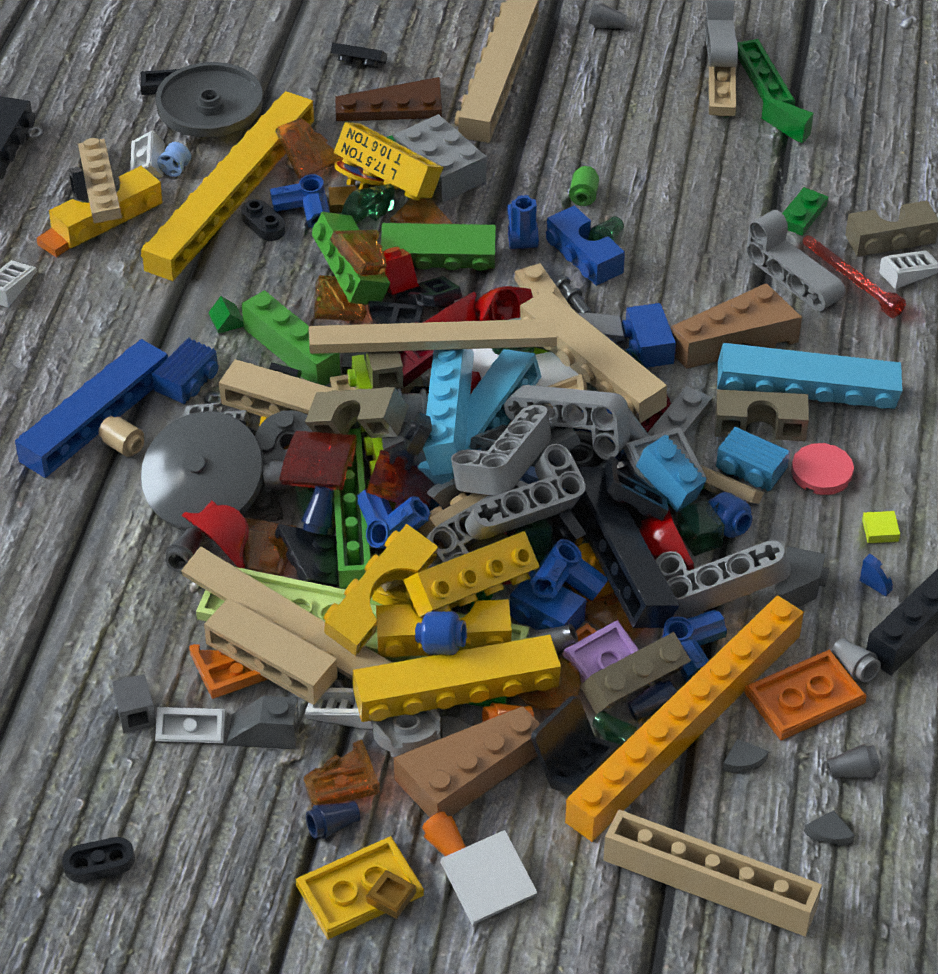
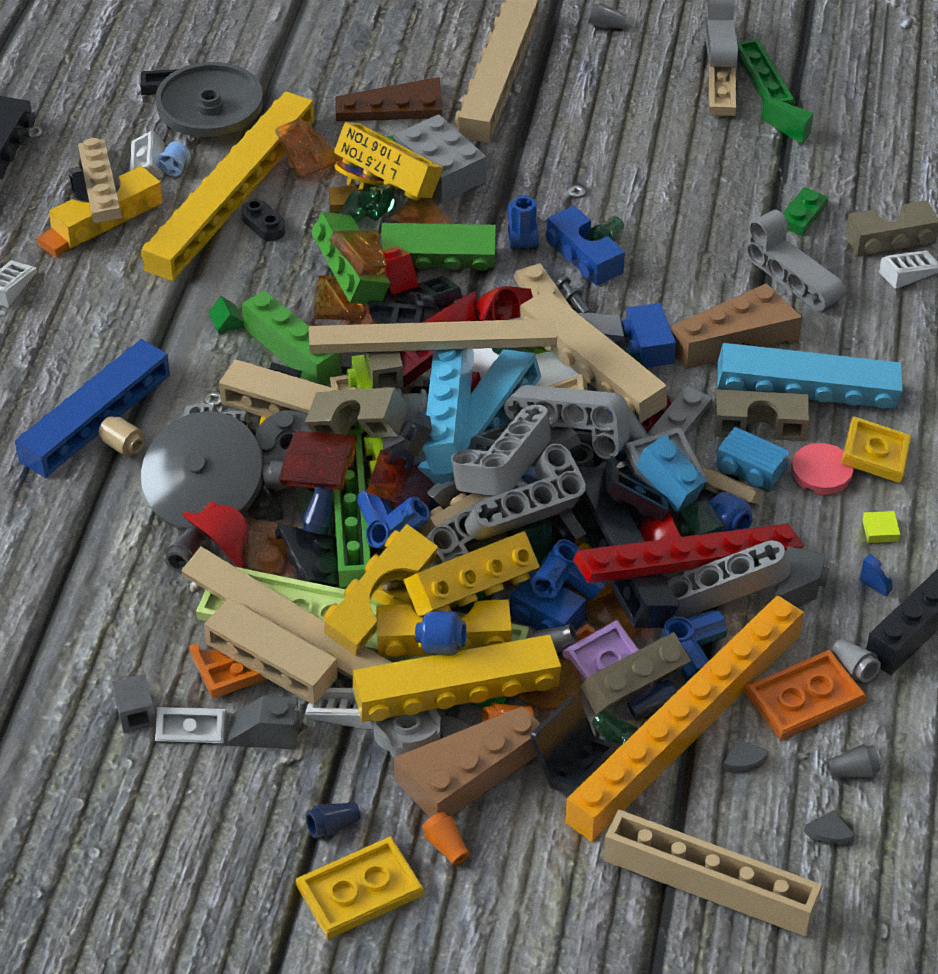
black plate [62,837,135,883] -> none
blue brick [152,337,219,404] -> none
blue piece [270,174,330,228] -> none
clear orange wing [303,739,380,808] -> none
black plate [330,42,388,67] -> none
pearl gold tile [366,870,416,919] -> none
white tile [440,830,537,925] -> none
bright green brick [569,166,599,206] -> none
clear red piece [803,235,906,318] -> none
none -> red plate [573,523,804,583]
none -> yellow tile [841,416,911,483]

